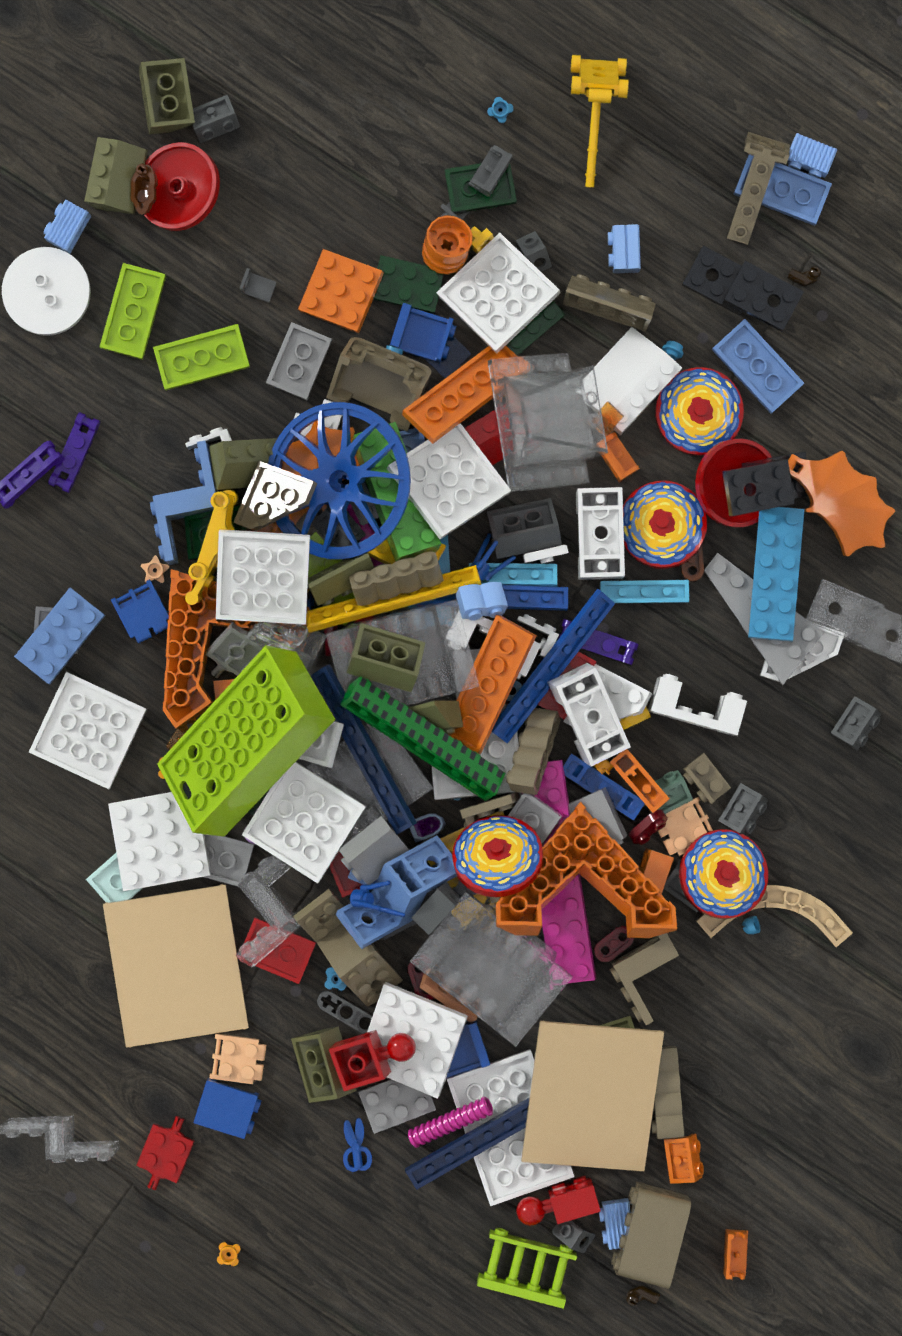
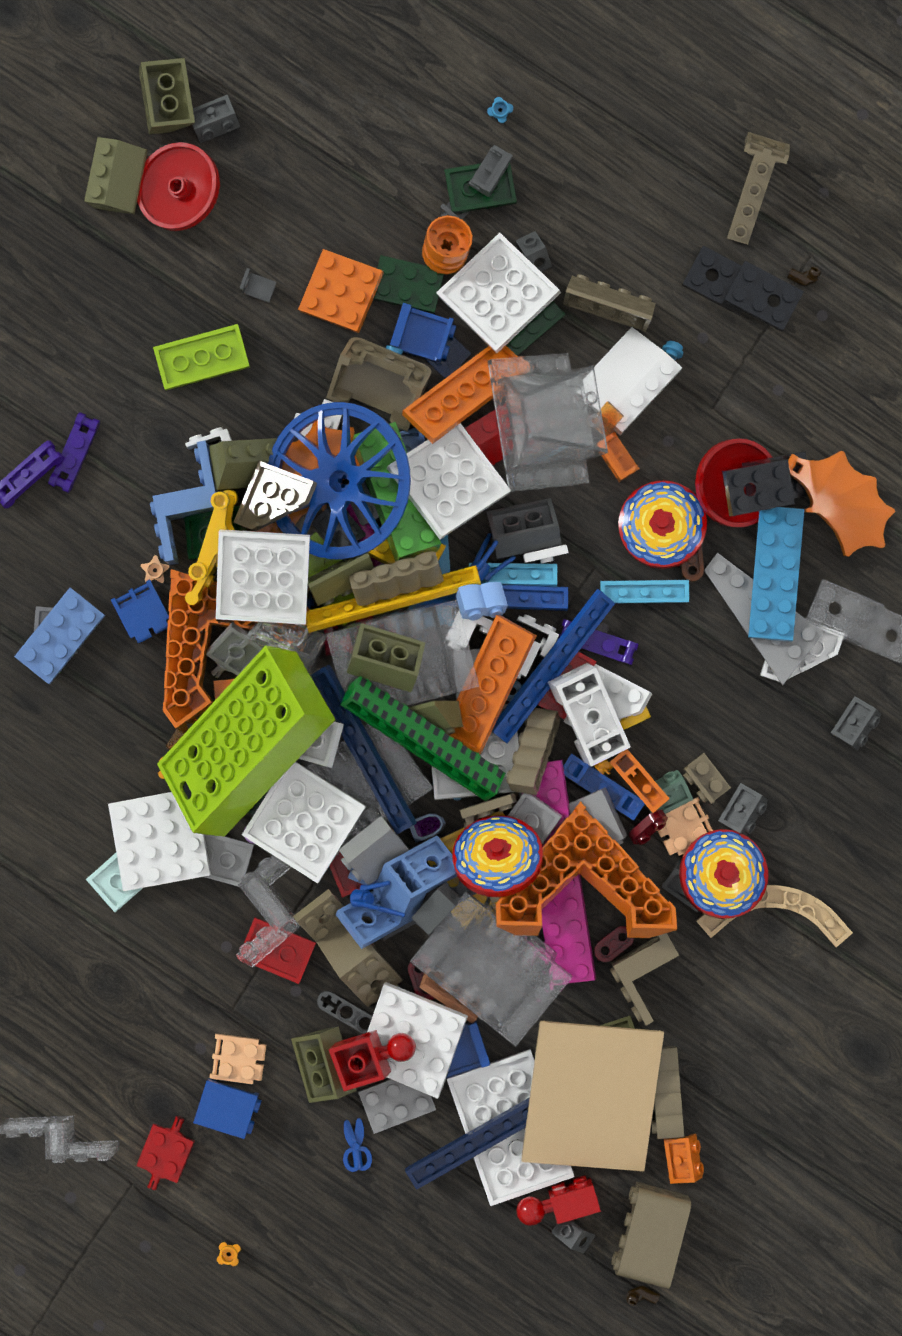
white plate [2,247,91,335] -> none
white plate [29,672,147,789] -> none
light blue brick [44,200,91,254] -> none
lime plate [100,263,166,360] -> none
tan piece [103,884,249,1048] -> none
reddish brown arm [130,163,158,215] -> none
light grey plate [266,322,332,401] -> none
dark azure plate [325,967,346,991] -> none
dark pink piece [408,1096,493,1148] -> none
yellow tile [471,226,494,254] -> none
lime fence [477,1228,577,1309] -> none
yellow piece [571,55,628,187] -> none
white plate [576,487,625,580] -> none
light blue brick [599,1198,631,1250] -> none
light blue brick [608,224,641,273] -> none
orange hinge [639,848,674,894] -> none
white plate [648,674,747,736] -> none
dish [655,367,744,456] -> none
medium blue plate [712,319,804,414] -> none
orange hinge [723,1229,748,1280] -> none
medium blue plate [733,154,832,226] -> none
dark azure hinge [742,916,760,934] -> none
light blue brick [787,133,837,179] -> none

